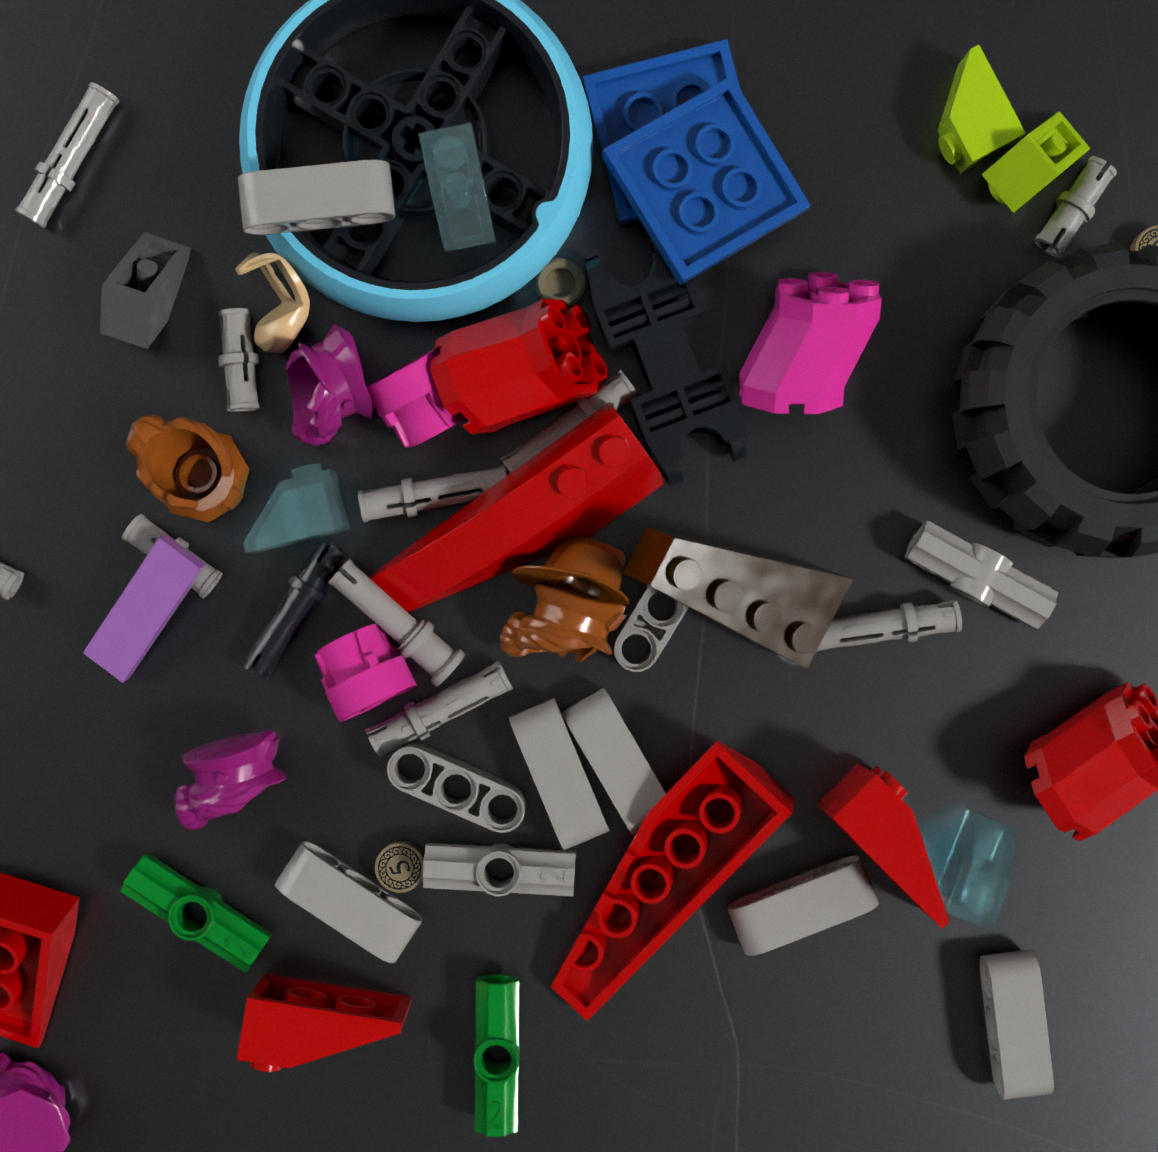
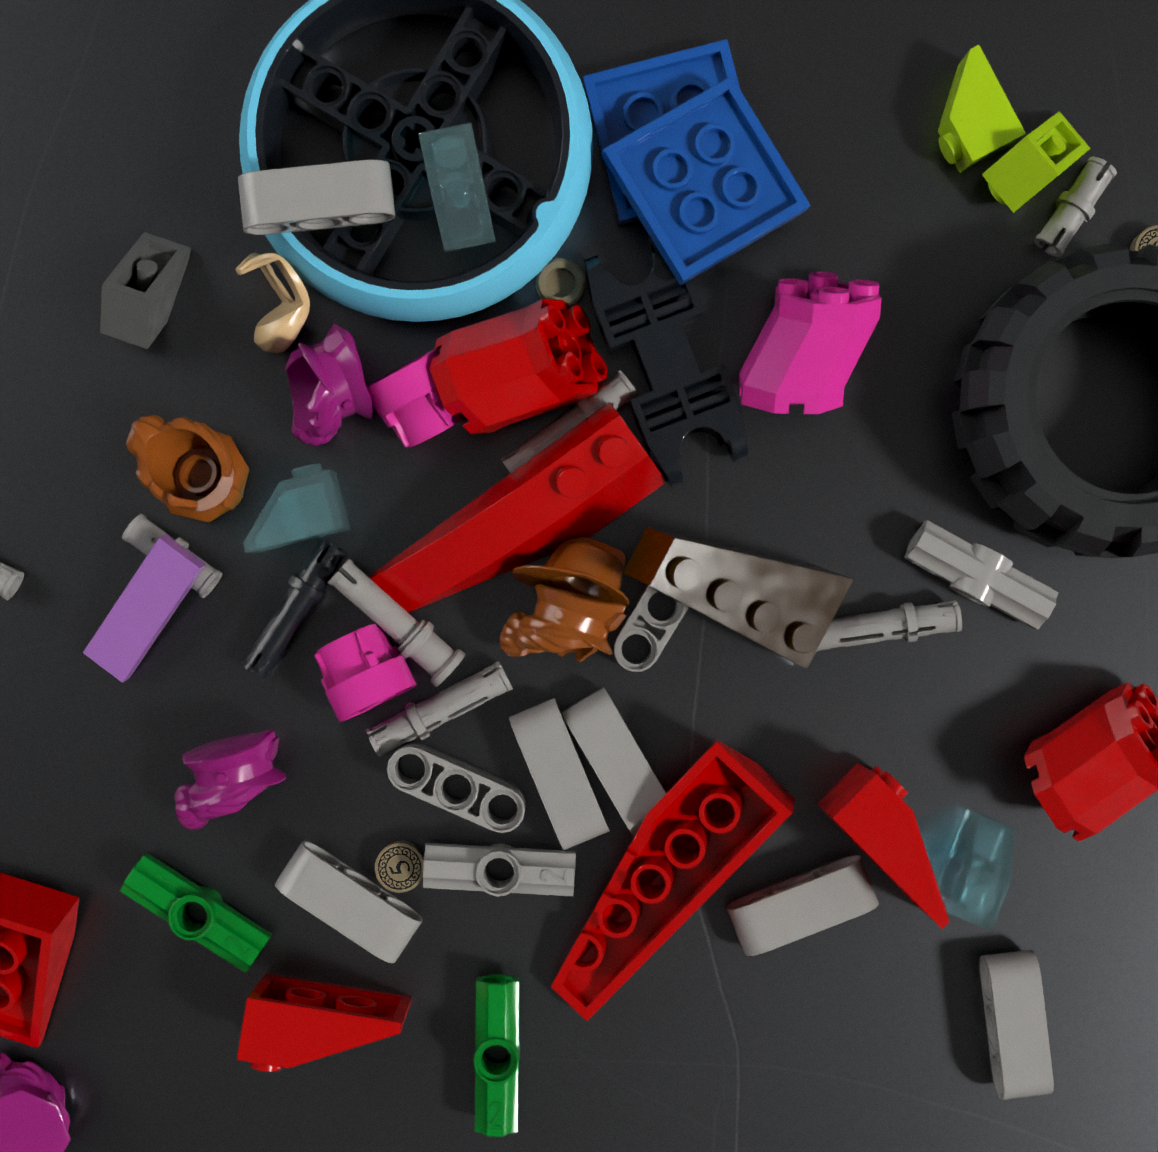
light grey pin [15,82,120,228] -> none
light grey pin [218,308,260,412] -> none
light grey pin [358,465,507,523] -> none

